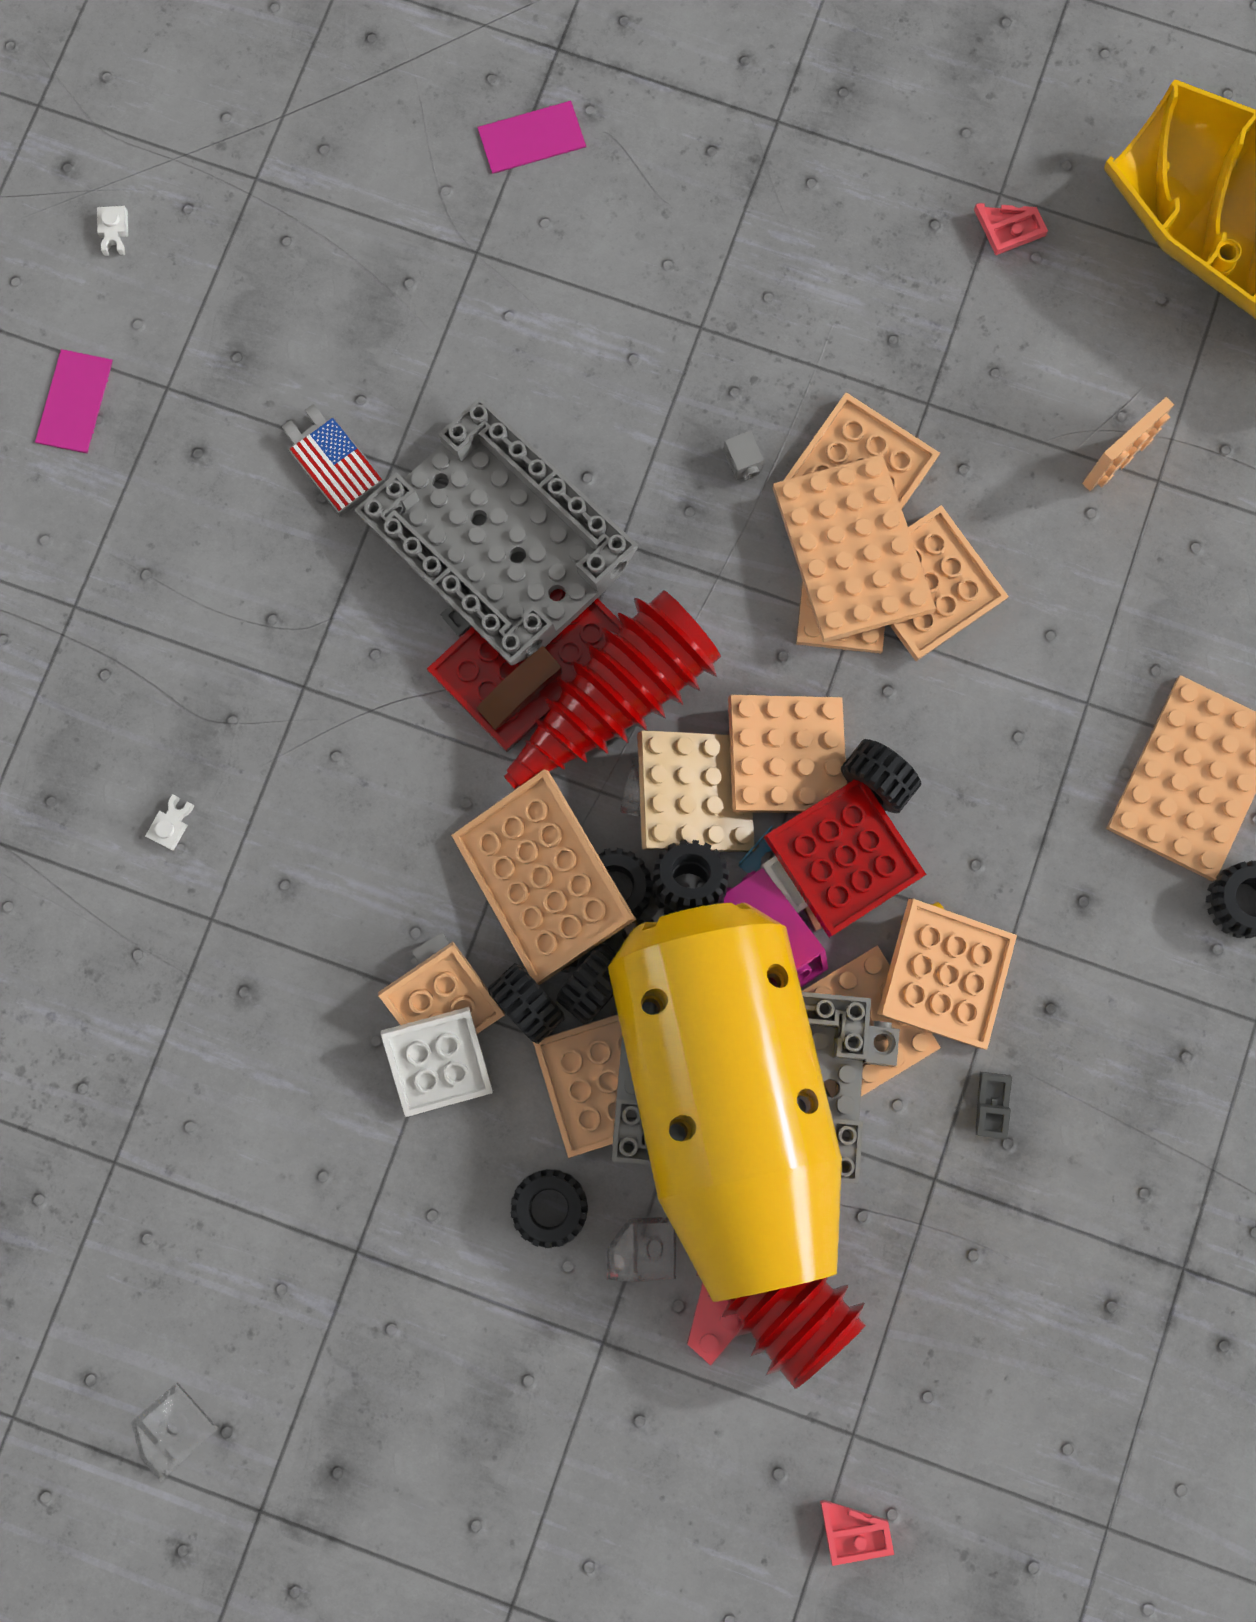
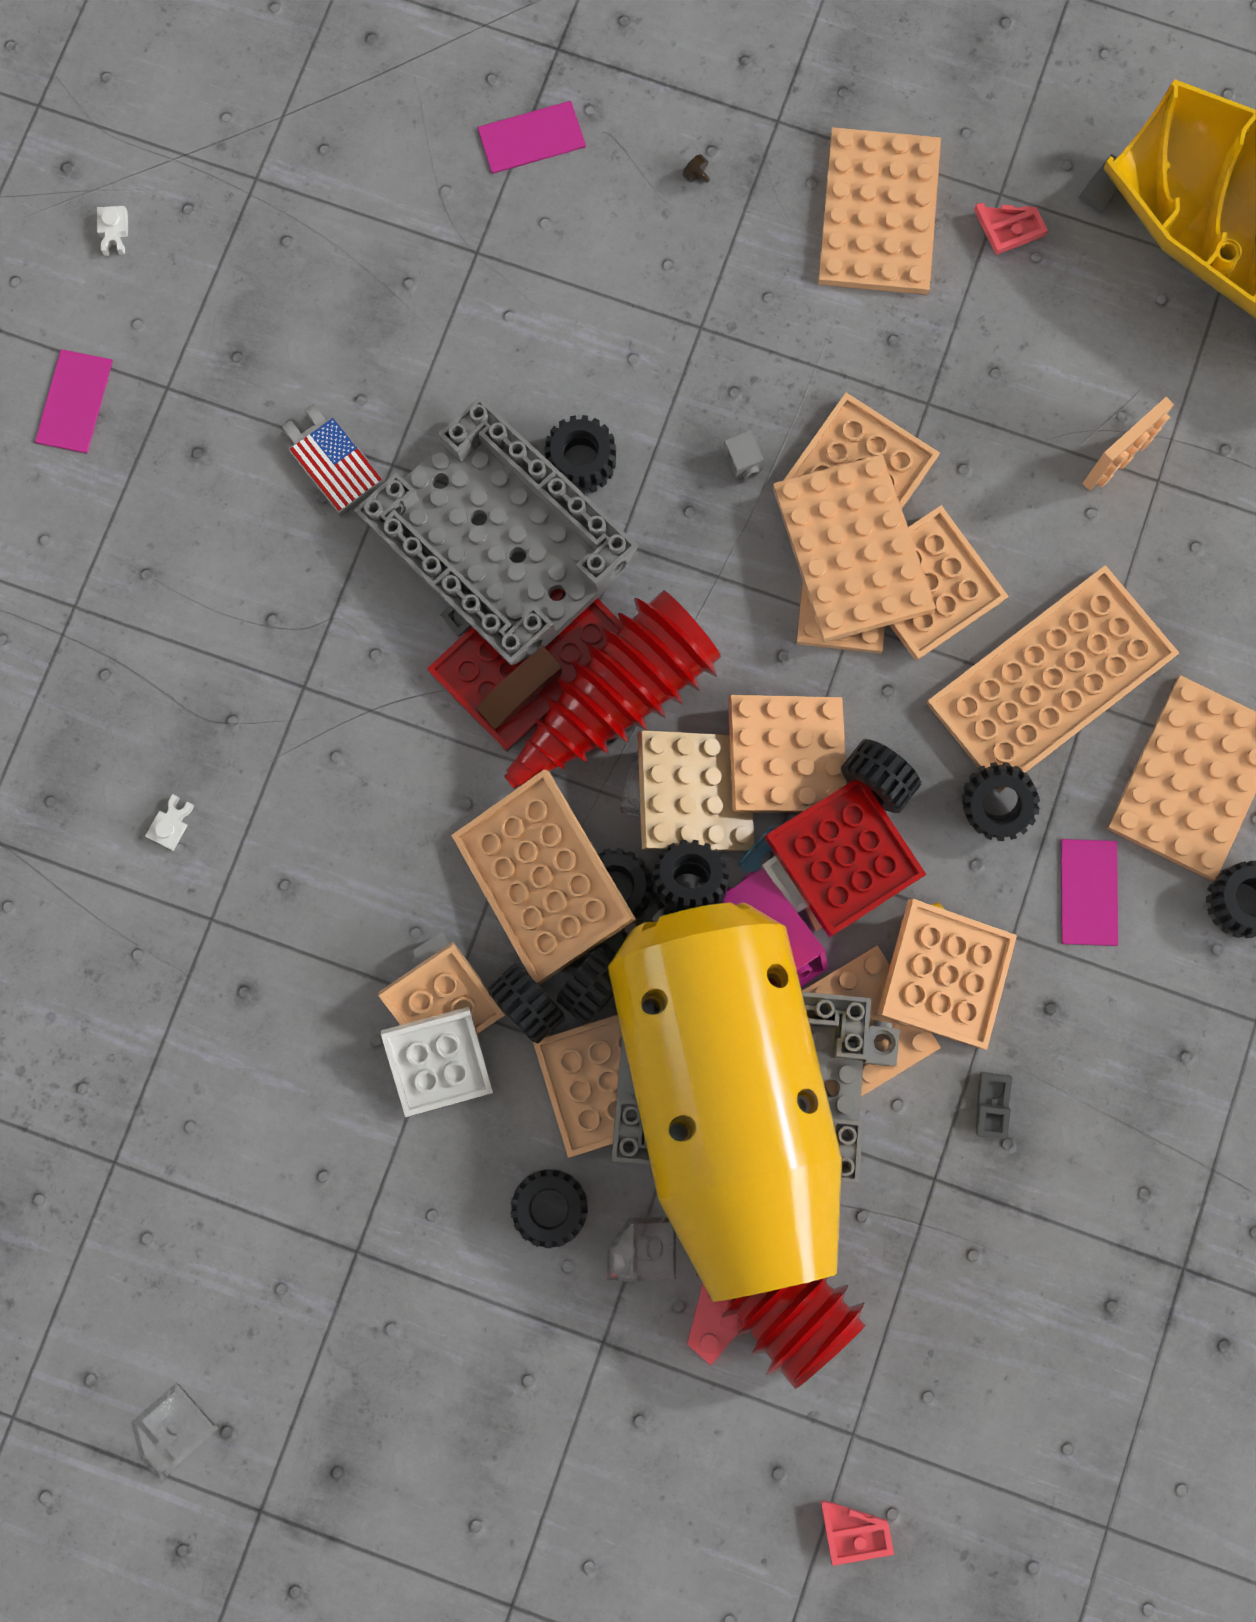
none -> black tyre [545,415,616,495]
none -> dark brown tile [683,154,710,183]
none -> light nougat plate [818,127,941,295]
none -> light nougat plate [926,565,1179,793]
none -> black tyre [962,762,1040,841]
none -> dark pink window [1060,839,1118,946]
none -> dark grey slope [1079,154,1118,213]

